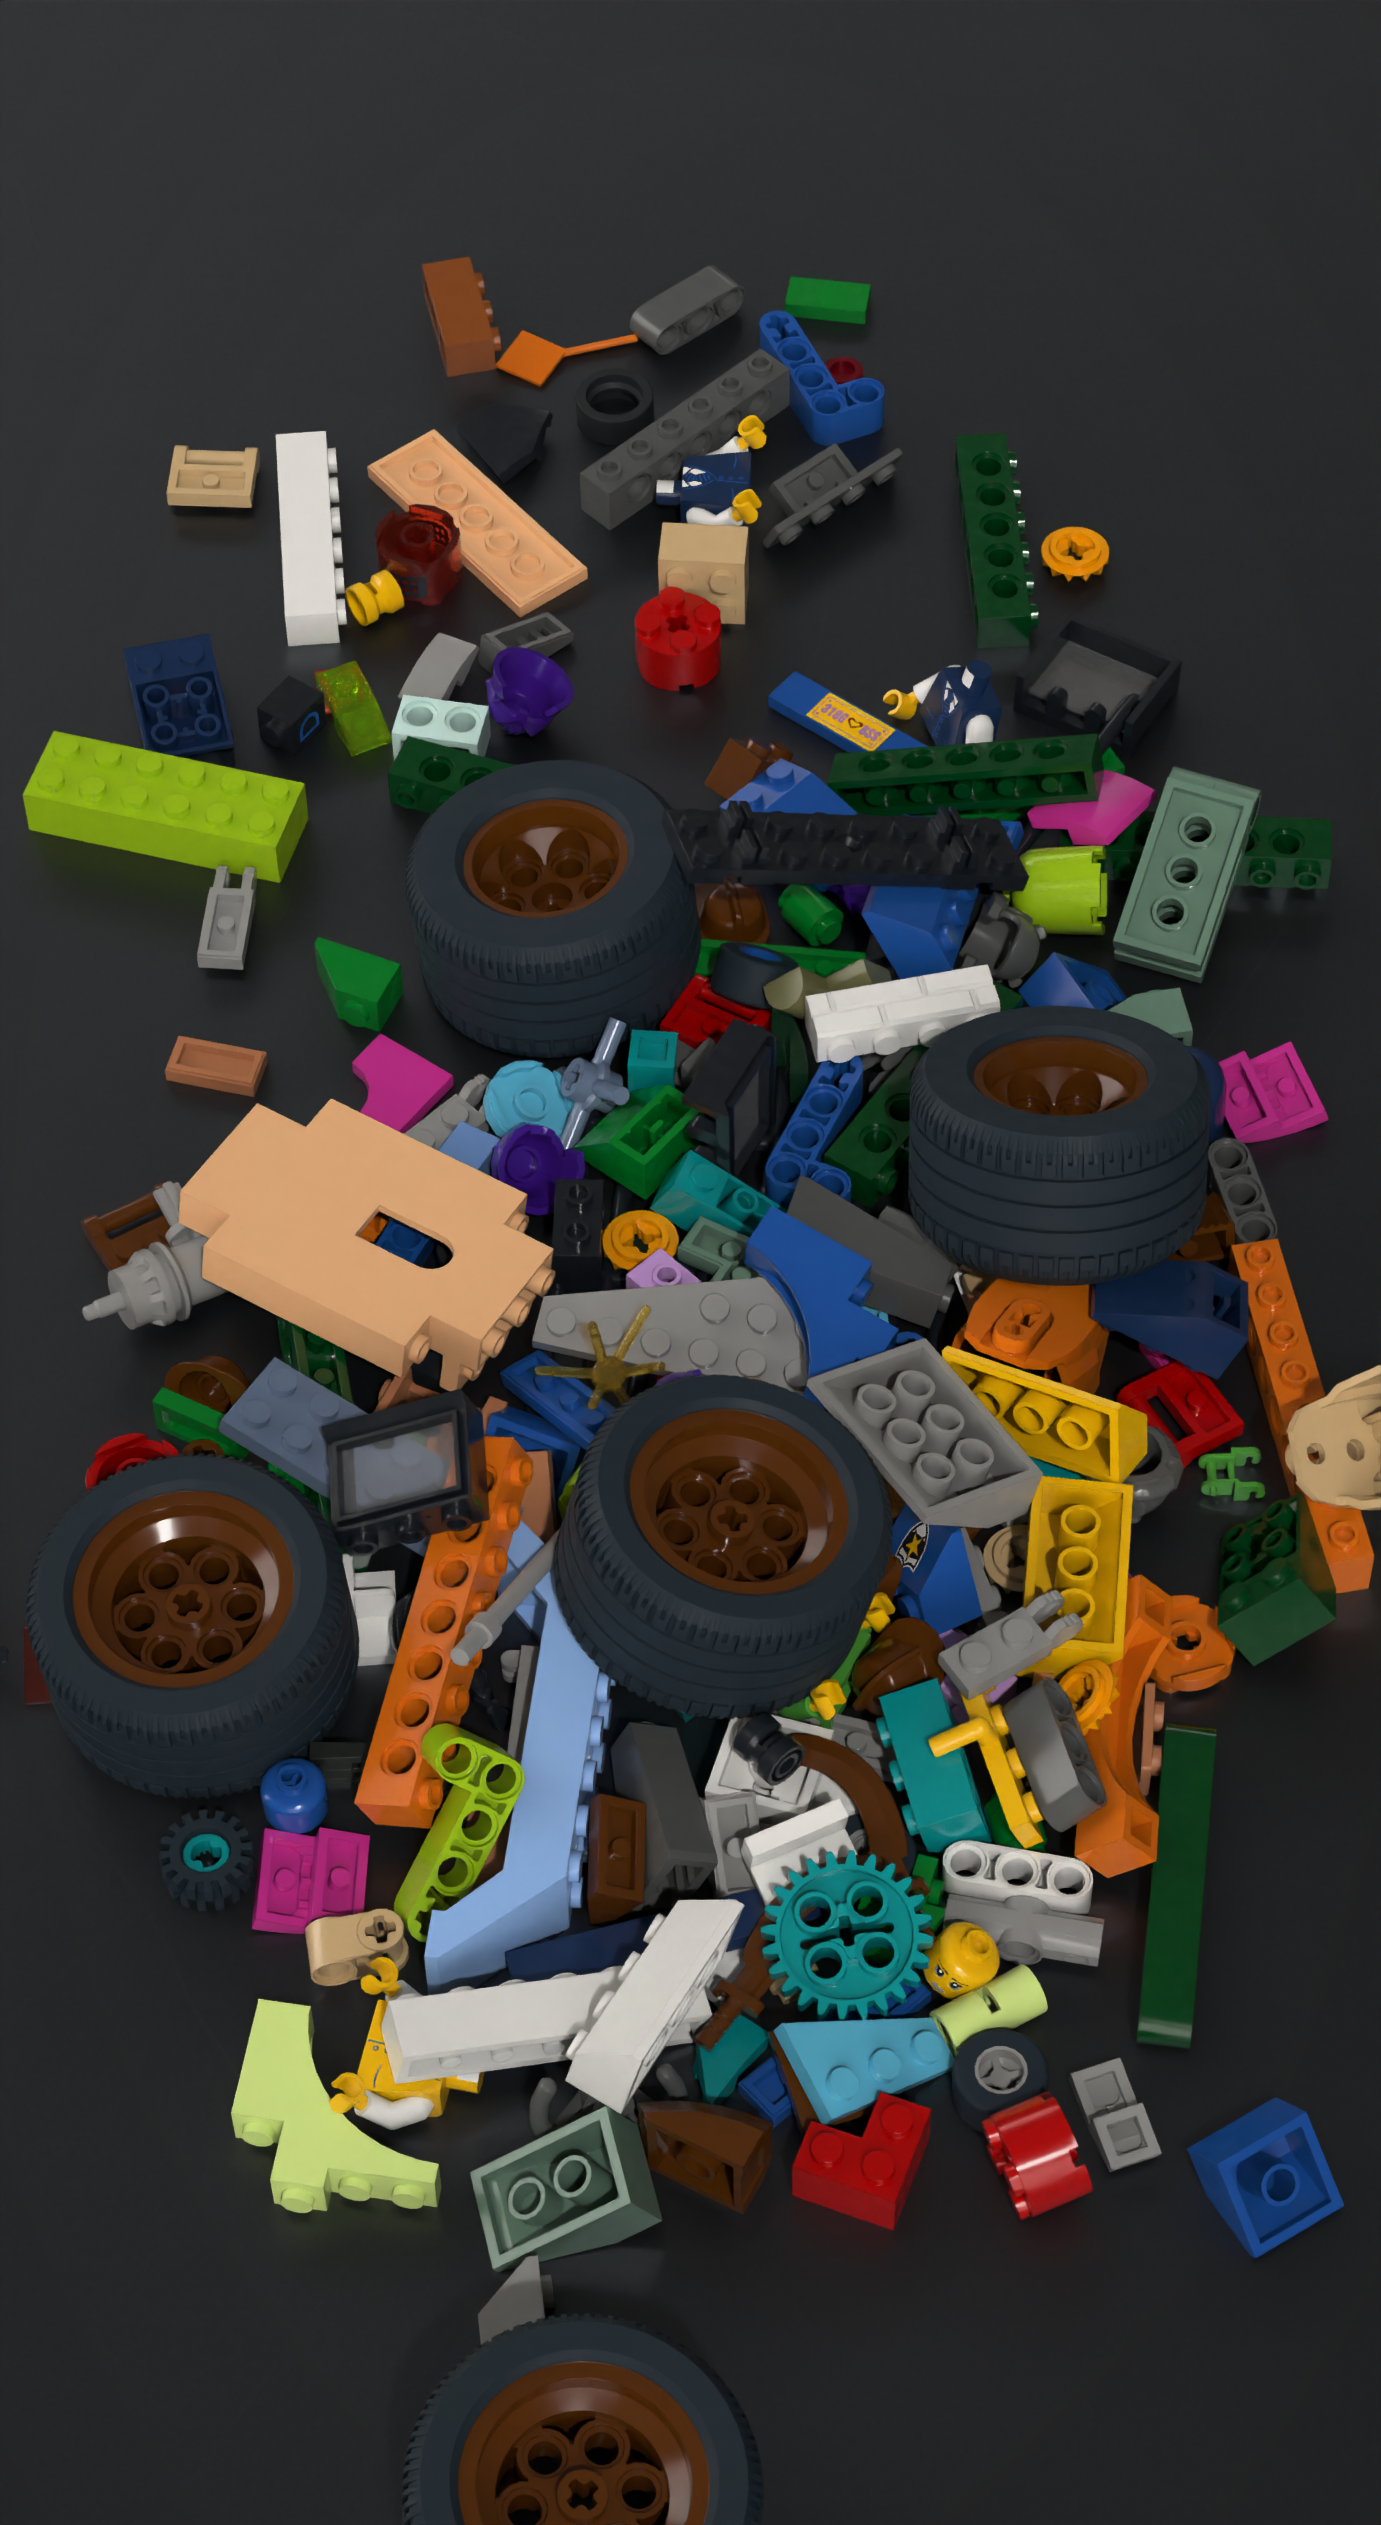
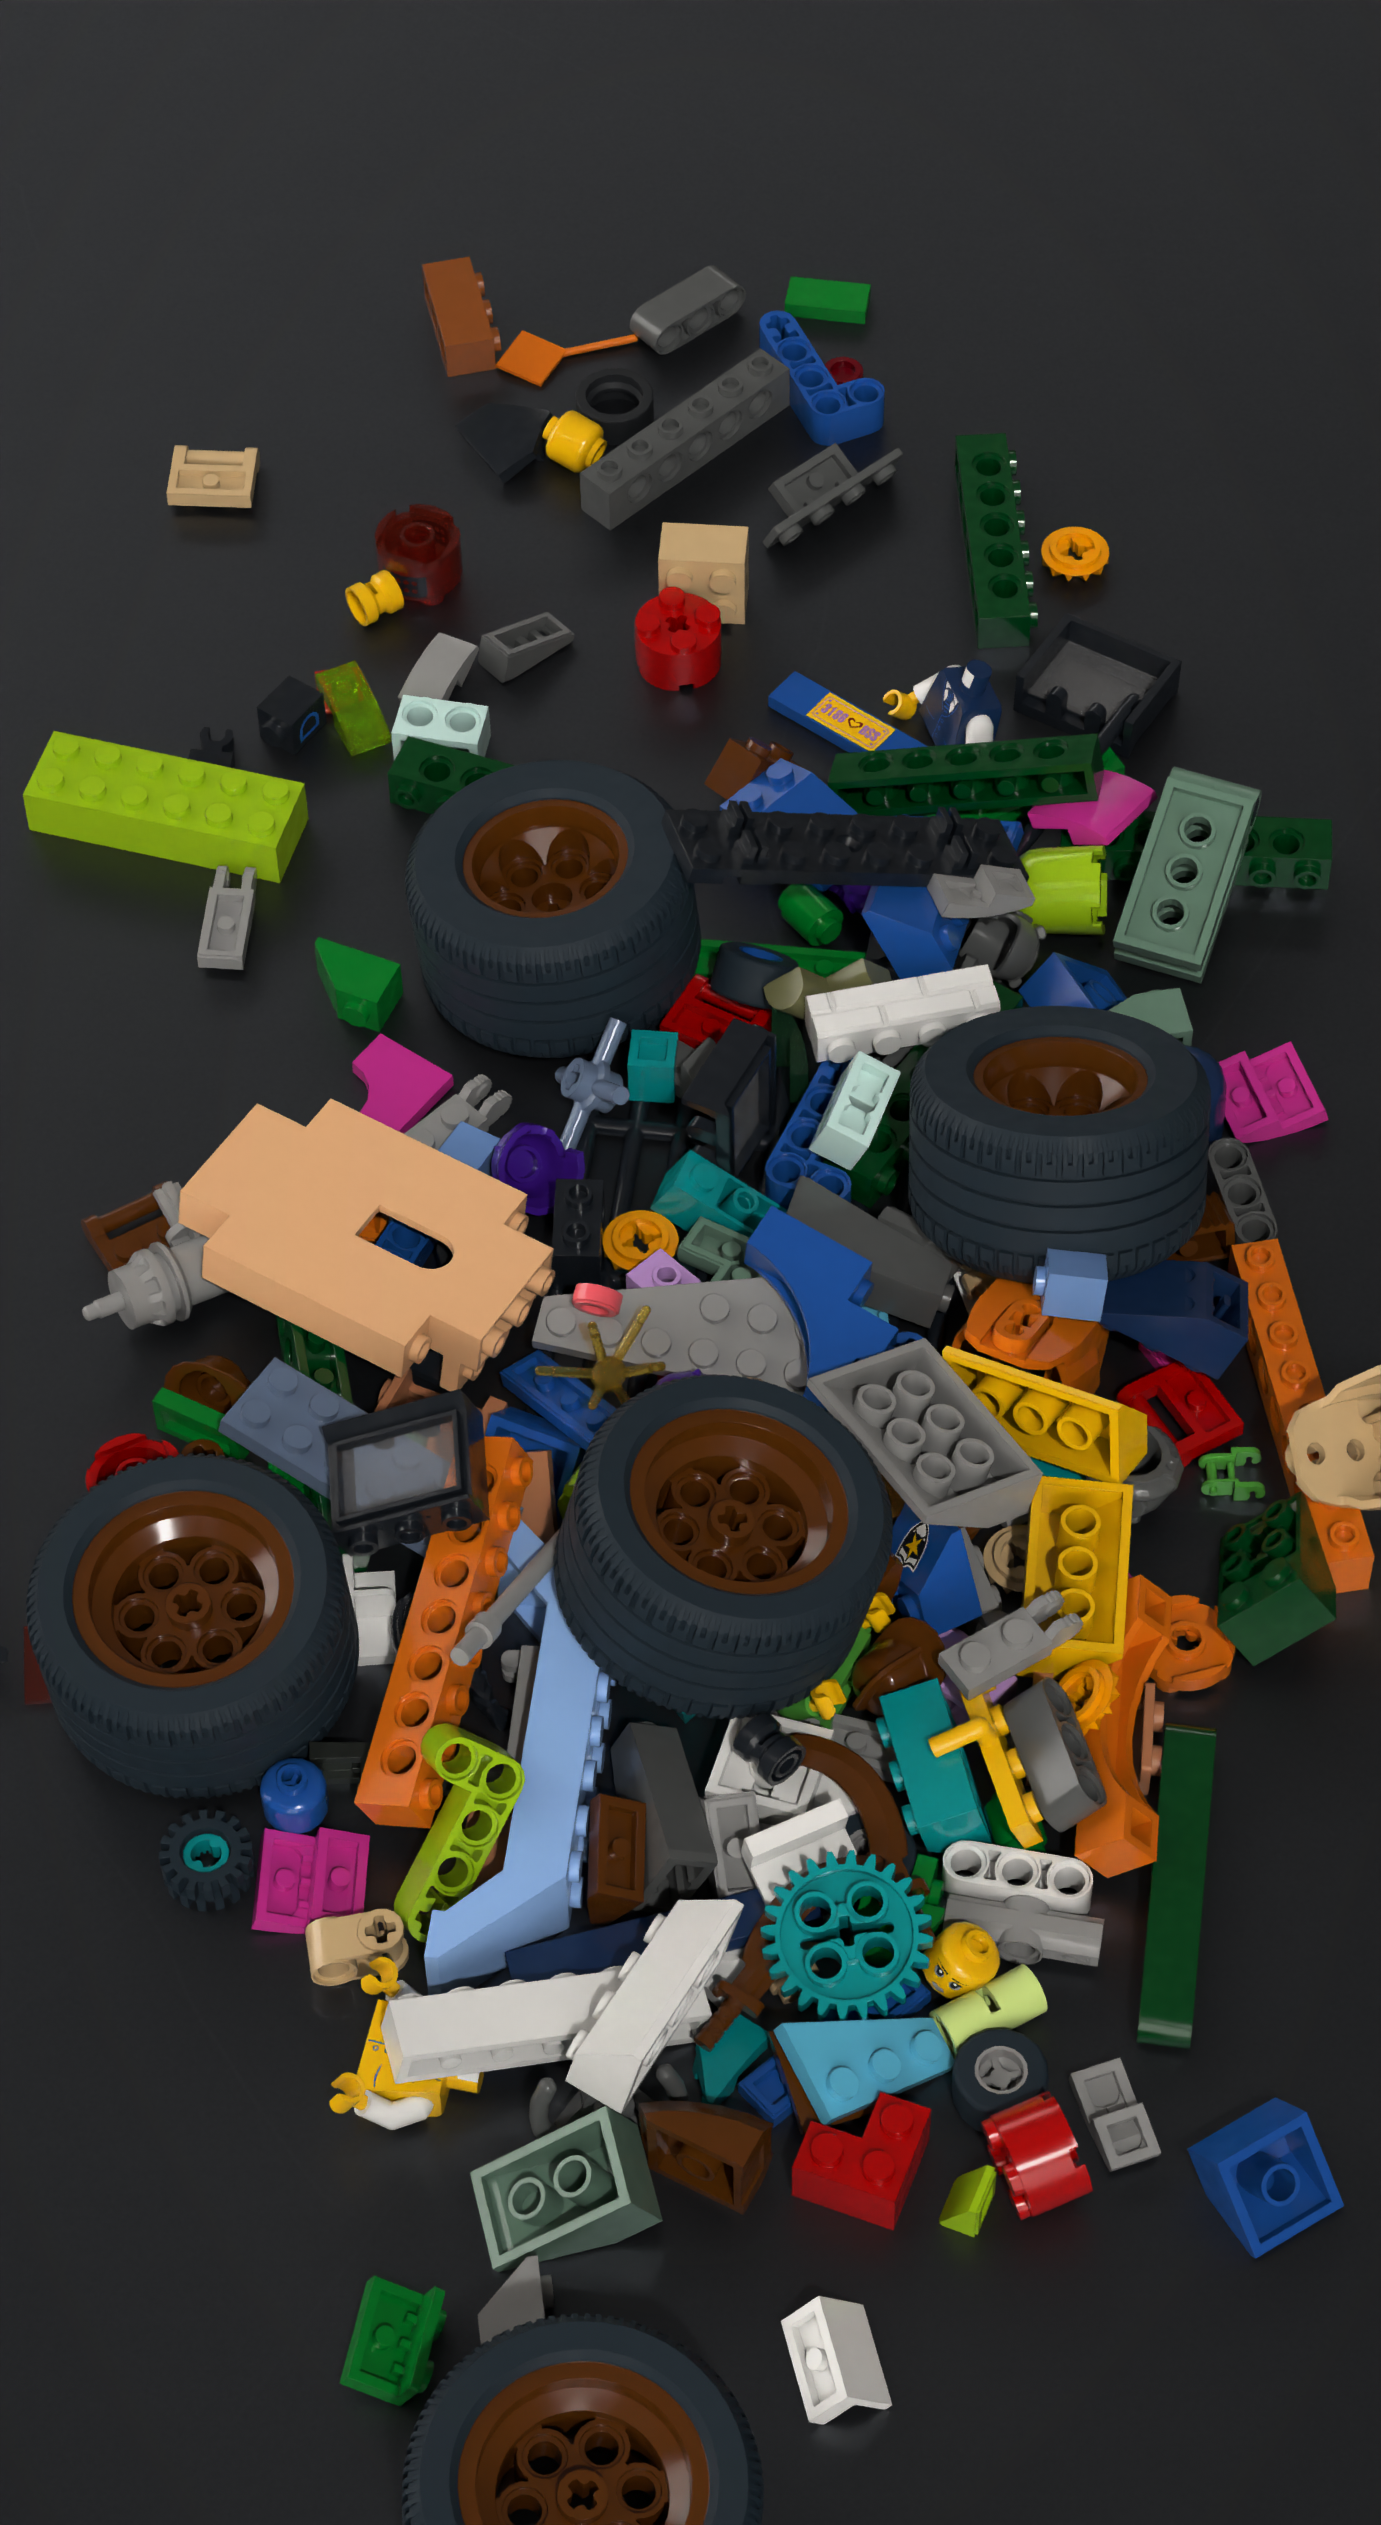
dark blue slope [123,633,234,757] -> none
nougat tile [165,1035,268,1097] -> none
yellowish green arch [231,1999,442,2213] -> none
white brick [276,431,347,646] -> none
light nougat tile [367,429,588,618] -> none
medium azure tile [483,1060,574,1139] -> none
dark purple helmet [485,647,574,737] -> none
green slope [573,1084,705,1200] -> none
torso [656,415,766,527] -> none
reddish brown piece [695,877,770,944] -> none
none -> green bracket [339,2276,447,2407]
none -> yellow head [542,410,607,473]
none -> coral tile [572,1283,623,1317]
none -> white panel [781,2296,892,2425]
none -> light aqua brick [809,1051,901,1171]
none -> light grey slope [927,864,1035,918]
none -> lime slope [939,2165,997,2237]
none -> medium blue brick [1032,1248,1108,1322]

